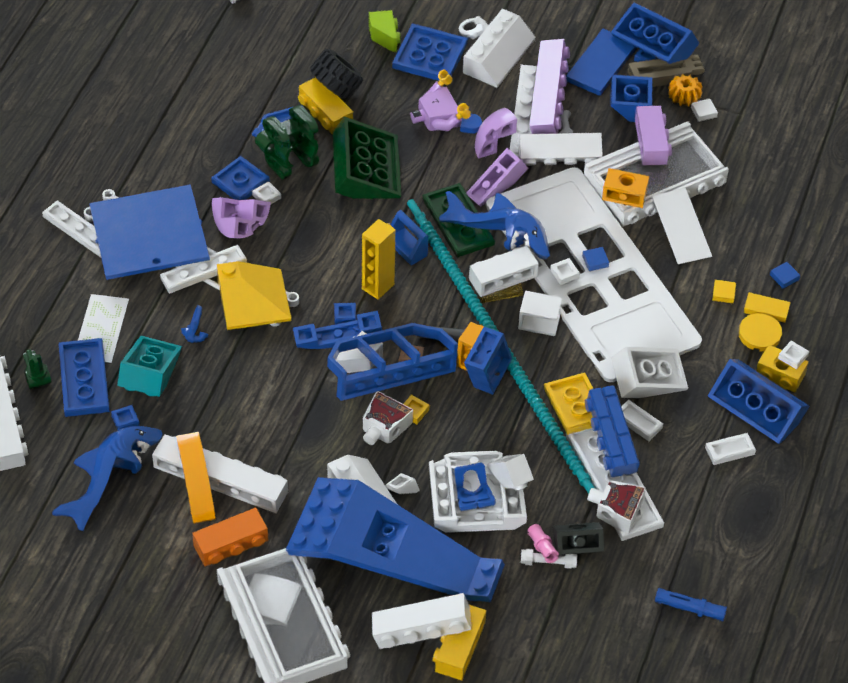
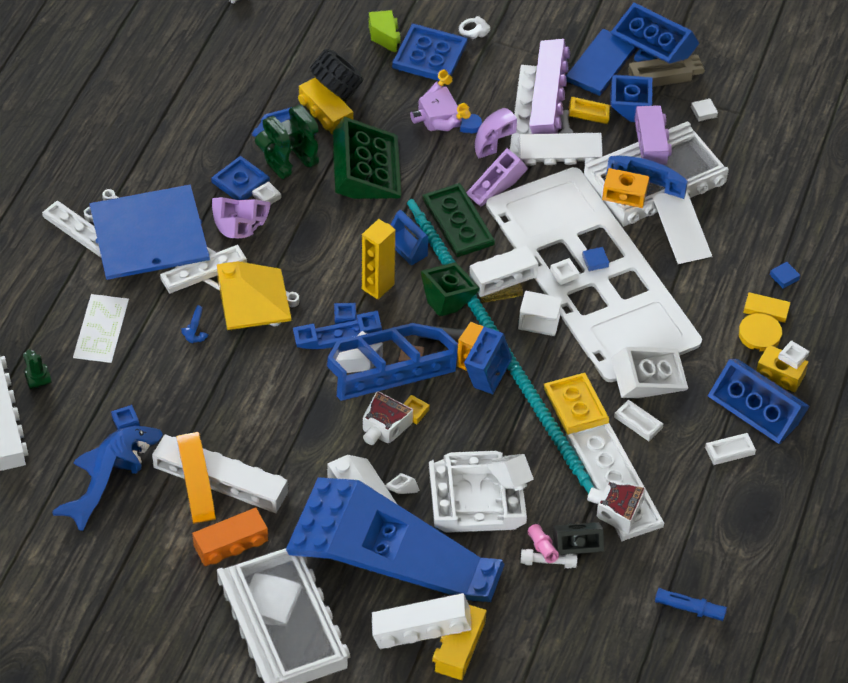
blue tile [59,338,110,417] -> none
teal slope [117,336,182,397] -> none
blue piece [439,191,550,259] -> none
blue piece [454,463,496,511] -> none
white slope [463,9,535,88] -> none
blue brick [585,385,639,477] -> none
light orange gear [668,74,702,107] -> none
yellow tile [712,280,736,303] -> none
none -> dark green slope [421,262,480,316]
none -> yellow tile [569,97,610,124]
none -> blue slope [606,156,688,199]

